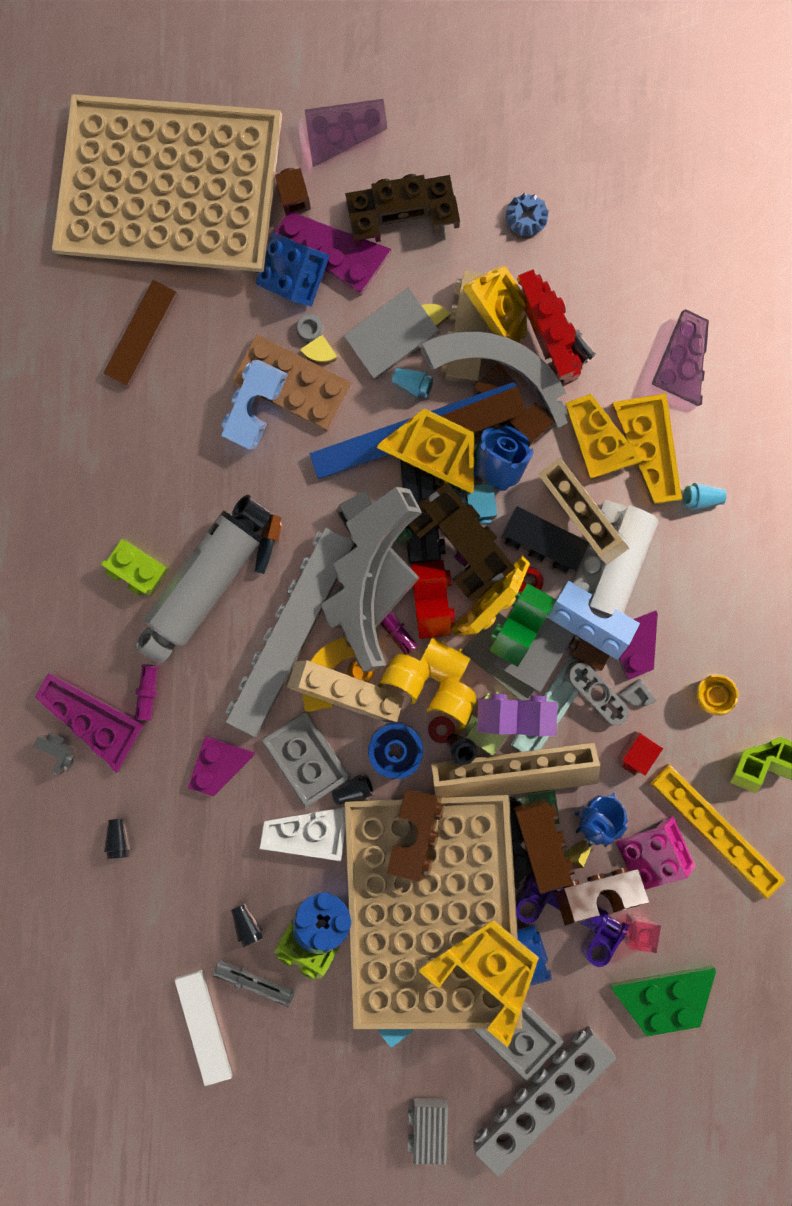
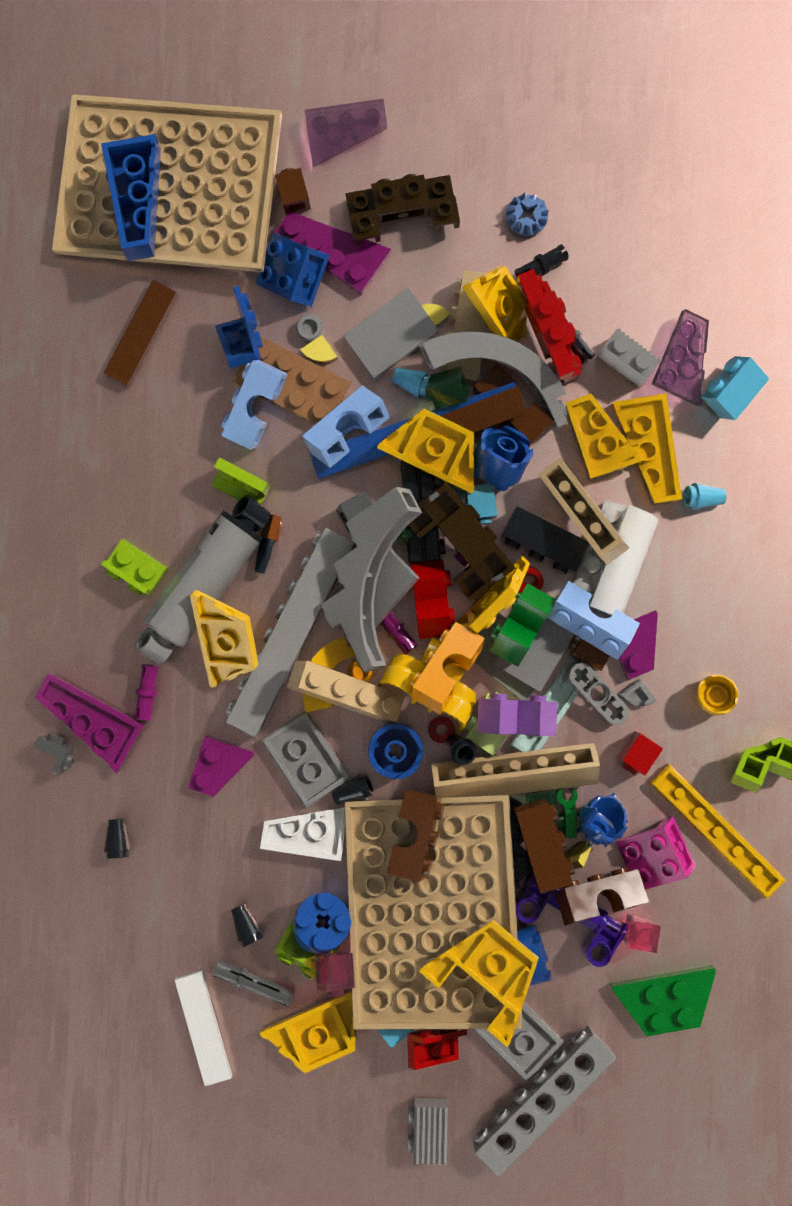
none -> blue wedge [101,134,161,261]
none -> yellow wing [190,590,259,688]
none -> lime bracket [212,457,271,504]
none -> blue bracket [215,286,263,369]
none -> yellow wing [260,989,356,1073]
none -> light blue arch [302,386,390,468]
none -> clear pink brick [315,951,355,996]
none -> red bracket [407,1029,467,1070]
none -> light orange arch [410,622,485,715]
none -> clear green brick [425,367,469,410]
none -> black pin [514,244,569,278]
none -> green plate [556,789,578,838]
none -> light grey brick [597,329,660,387]
none -> medium azure brick [701,356,769,420]

